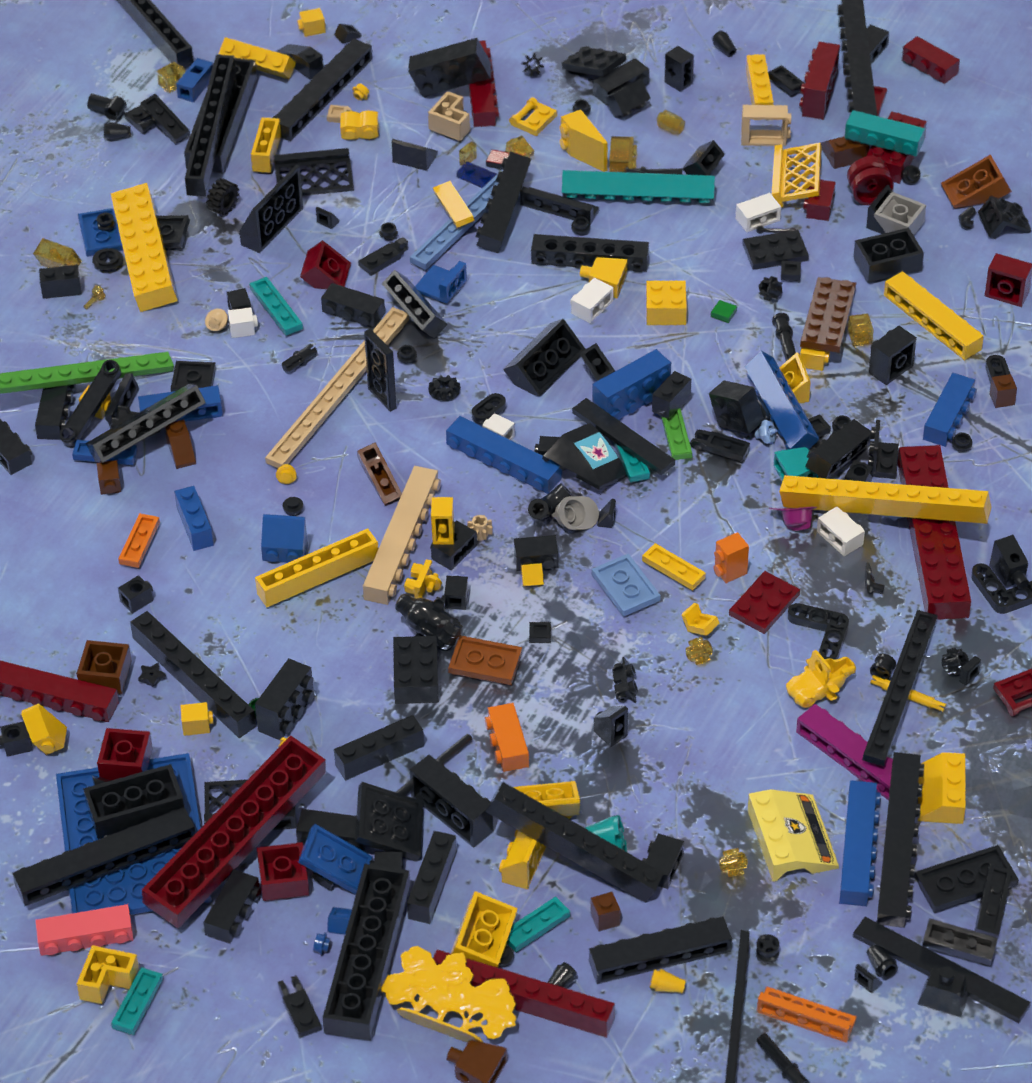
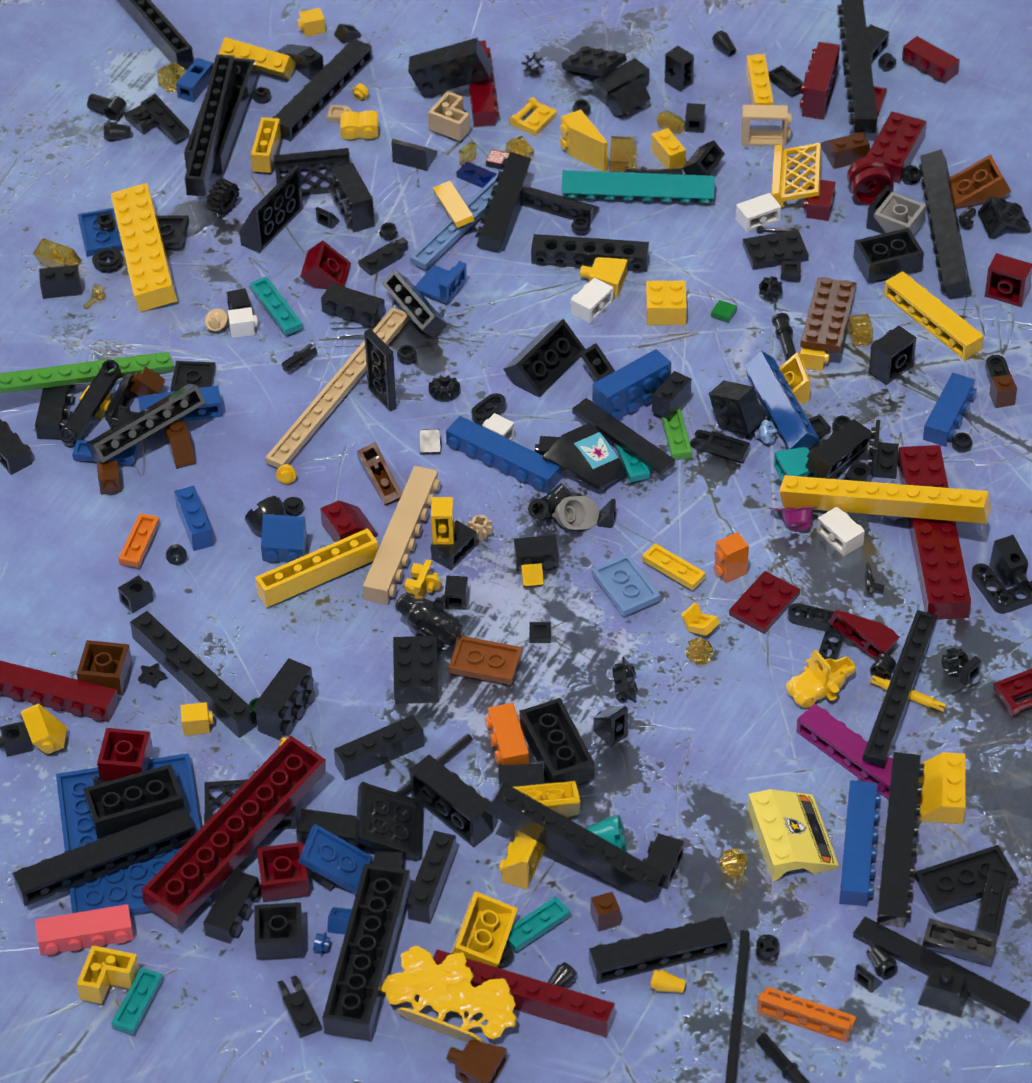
teal brick [844,110,925,157] -> none
none -> reddish brown brick [130,367,166,396]
none -> black plate [166,544,187,565]
none -> black cylinder [245,496,287,535]
none -> black plate [252,87,271,104]
none -> black brick [254,902,303,959]
none -> dark red slope [320,500,378,543]
none -> black brick [330,163,375,233]
none -> slope [420,429,441,455]
none -> black brick [498,763,544,787]
none -> black brick [519,698,595,785]
none -> yellow brick [651,128,686,169]
none -> black brick [685,103,705,133]
none -> dark red slope [829,610,900,660]
none -> black bush [878,53,897,71]
none -> black brick [919,149,972,300]

